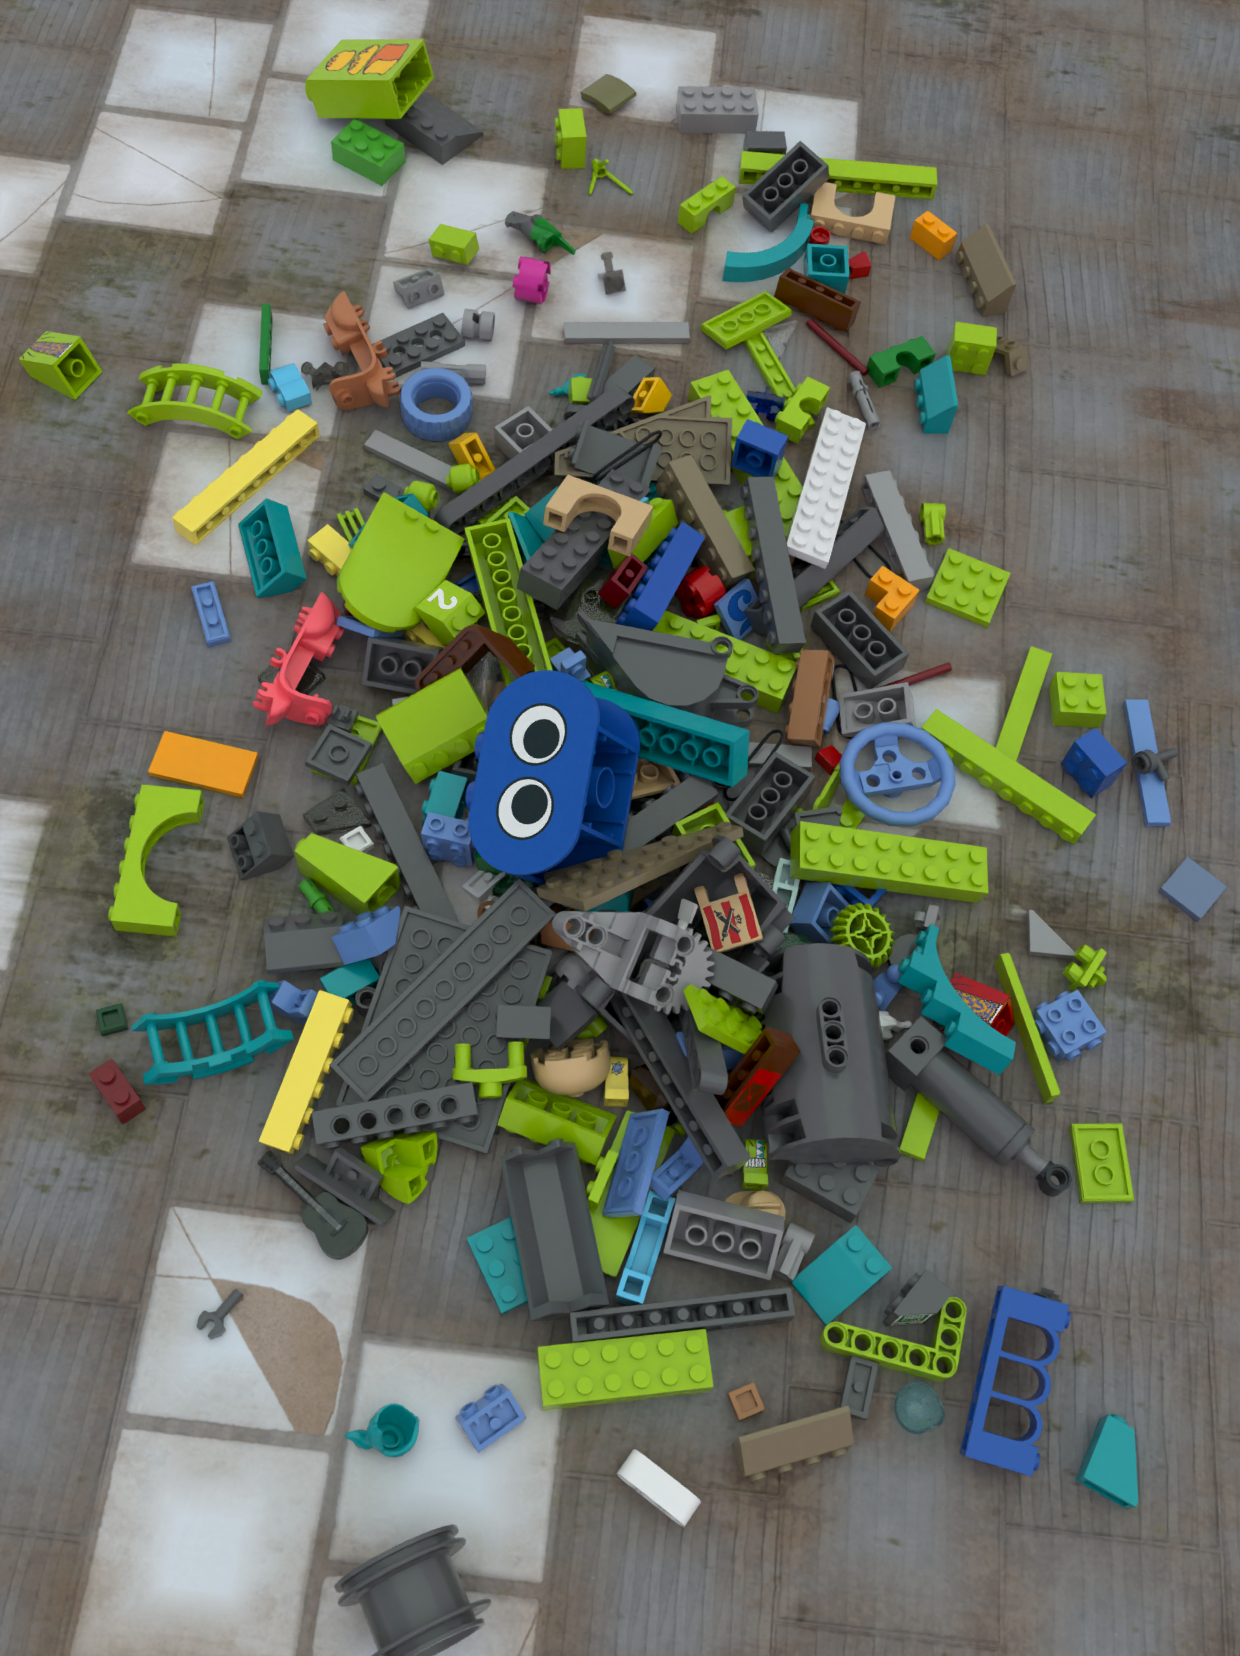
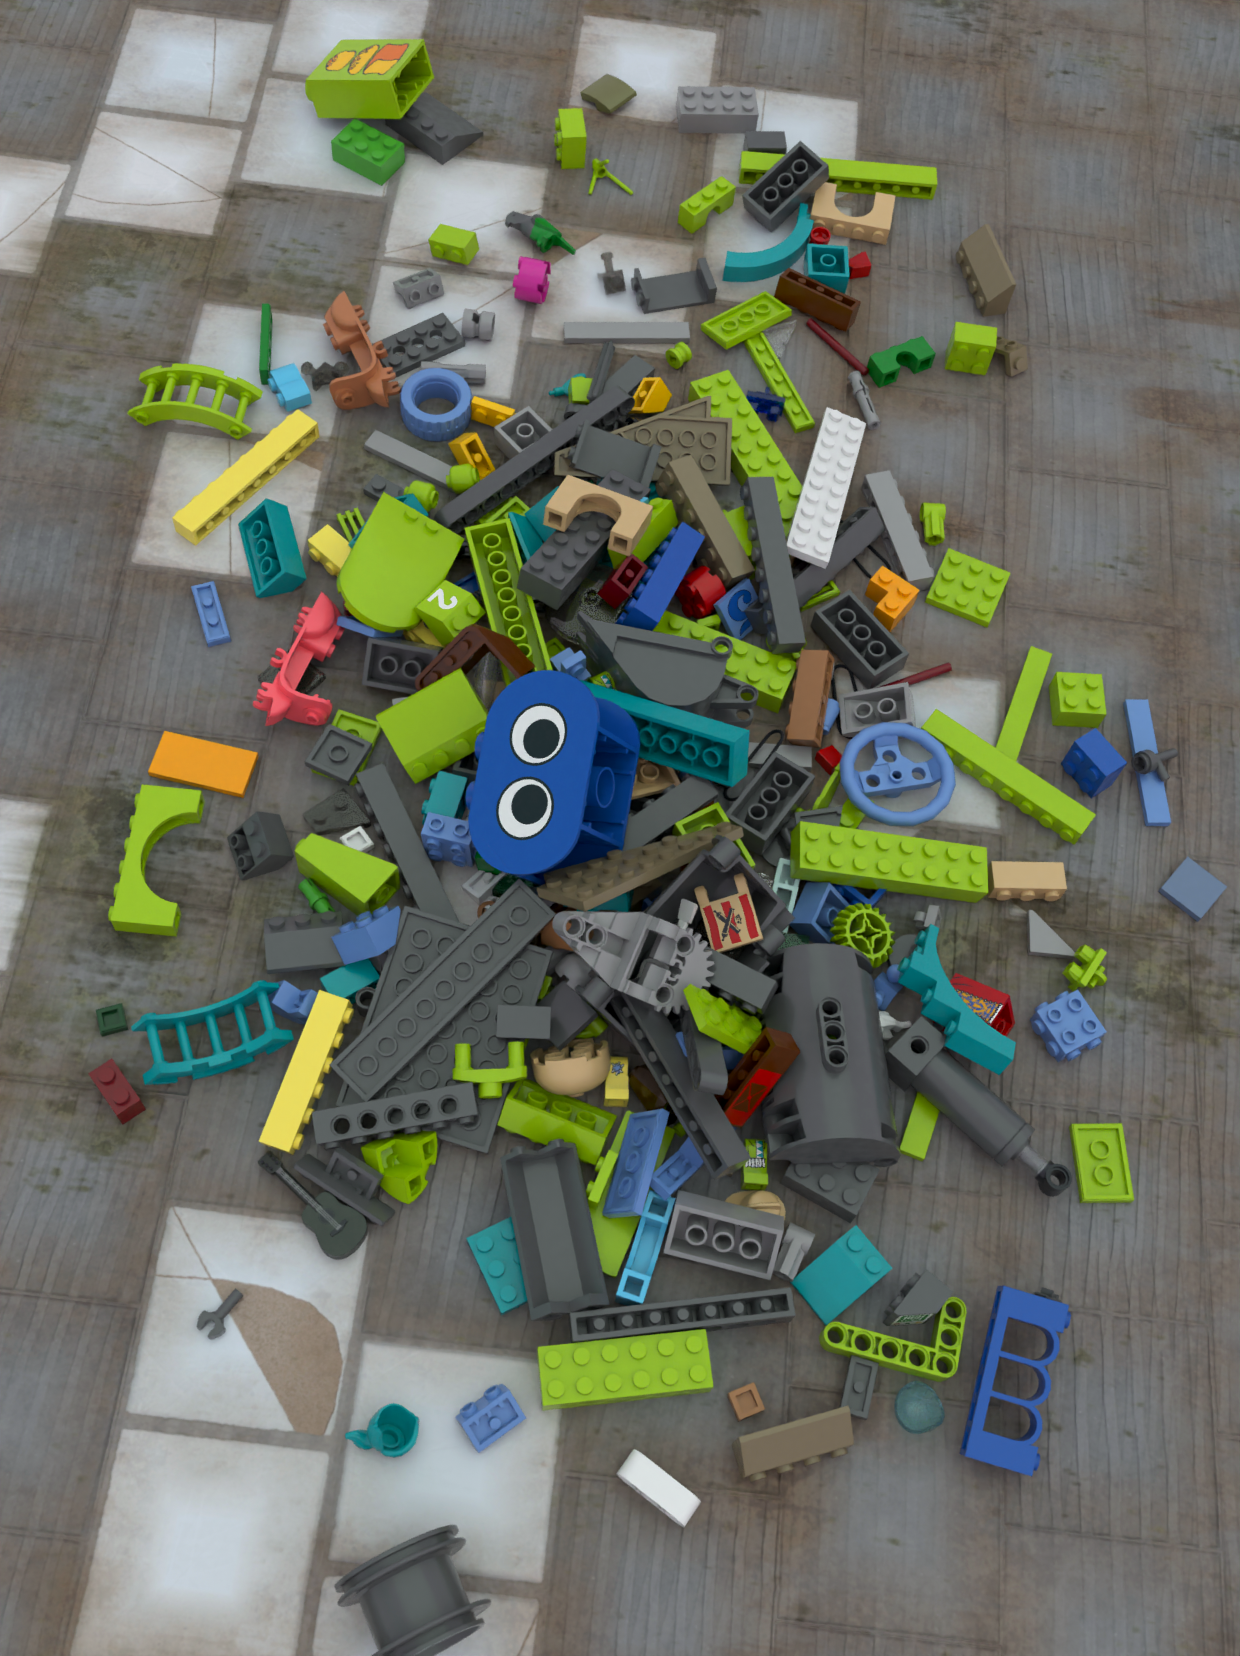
lime slope [18,331,103,400] -> none
dark grey tile [326,704,358,733] -> none
black piece [592,430,662,481] -> none
blue brick [731,419,788,477] -> none
lime arch [775,376,830,444] -> none
light orange brick [910,211,958,260] -> none
teal slope [914,355,958,434] -> none
lime tile [994,953,1060,1104] -> none
teal slope [1075,1414,1138,1510] -> none
none -> yellow bracket [471,396,516,427]
none -> dark grey panel [631,258,717,314]
none -> lime wheel [665,342,692,369]
none -> tan brick [988,861,1067,901]

